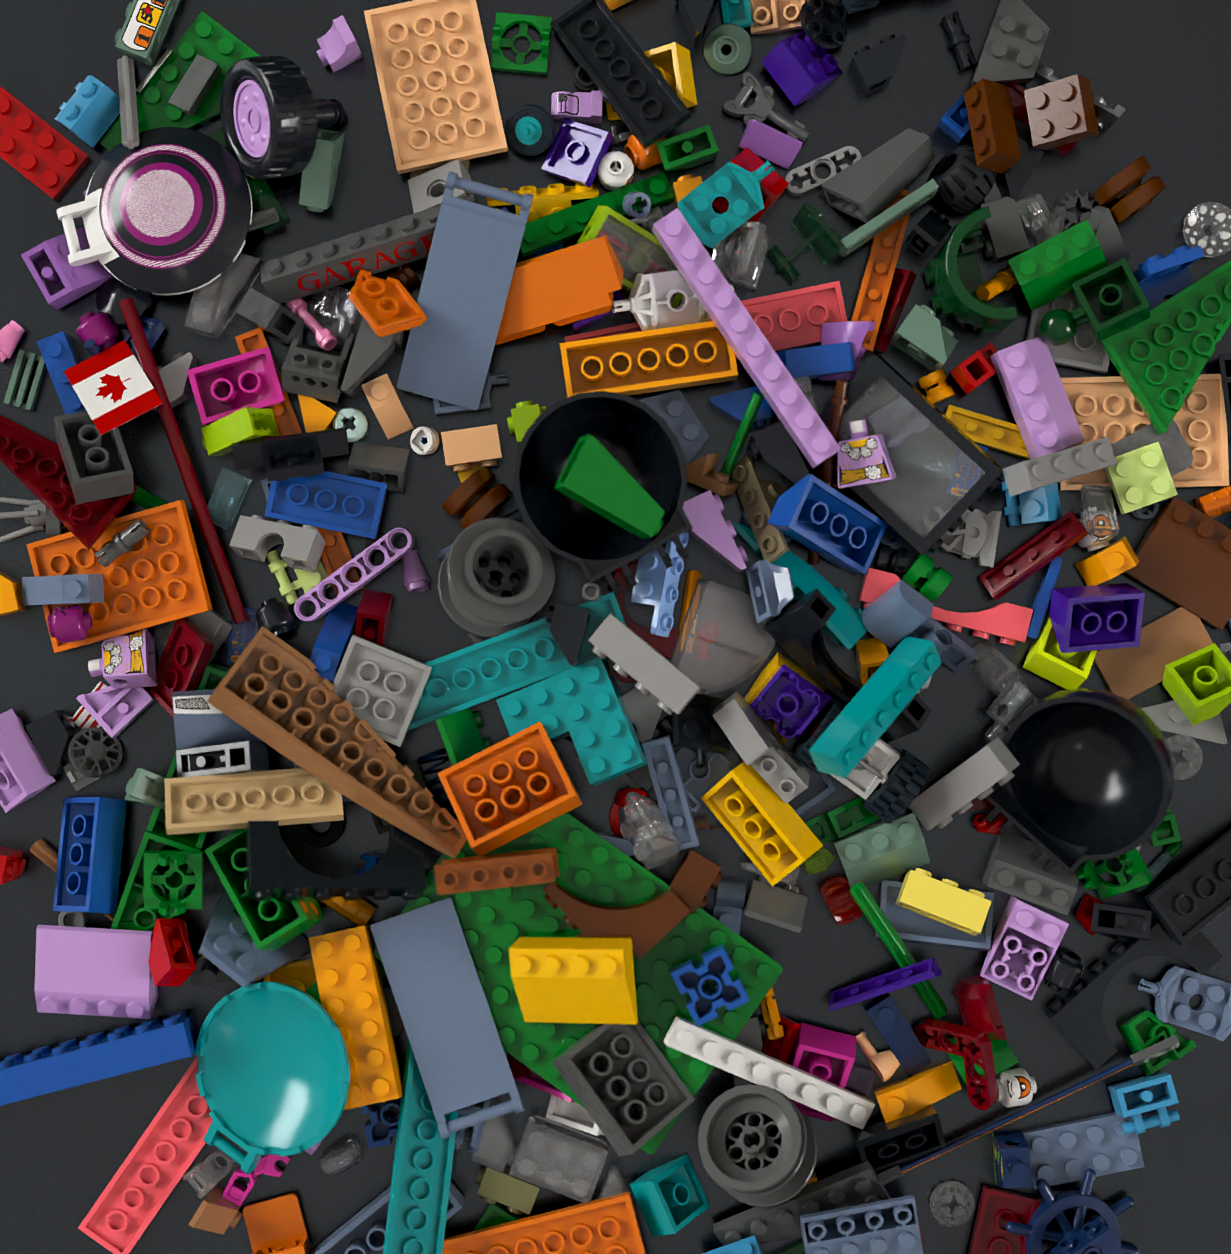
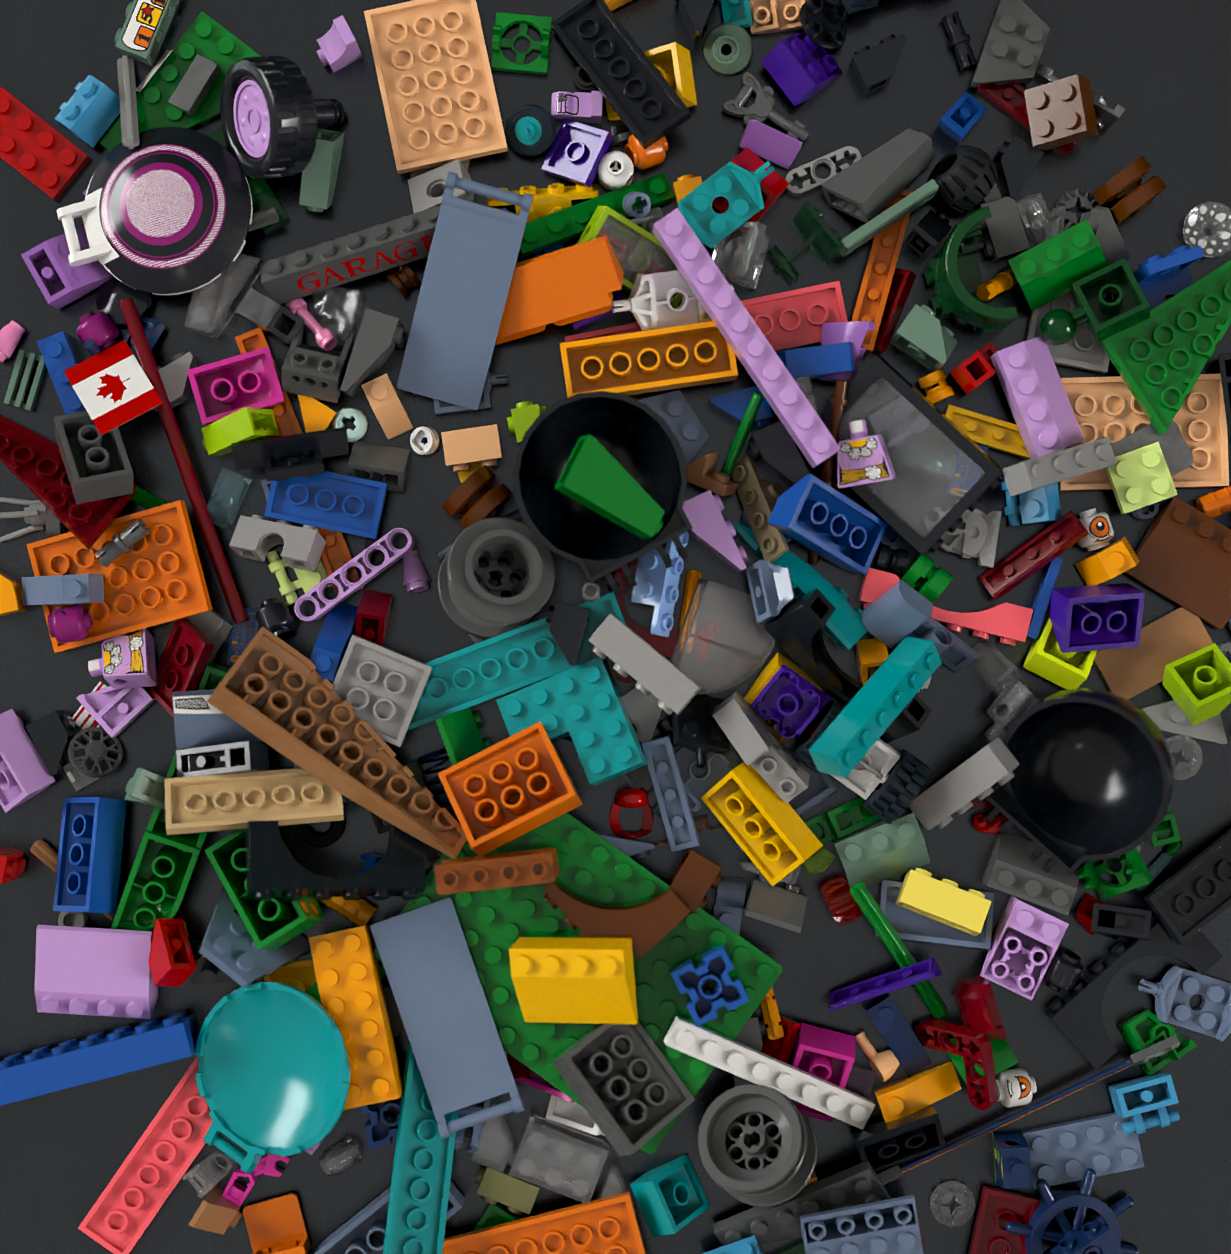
green piece [144,850,204,915] -> none
orange tile [349,269,427,337] -> none
clear slope [620,792,681,870] -> none
green slope [656,124,719,171] -> none
reddish brown brick [964,78,1022,174] -> none
clear tile [1080,485,1120,536] -> none

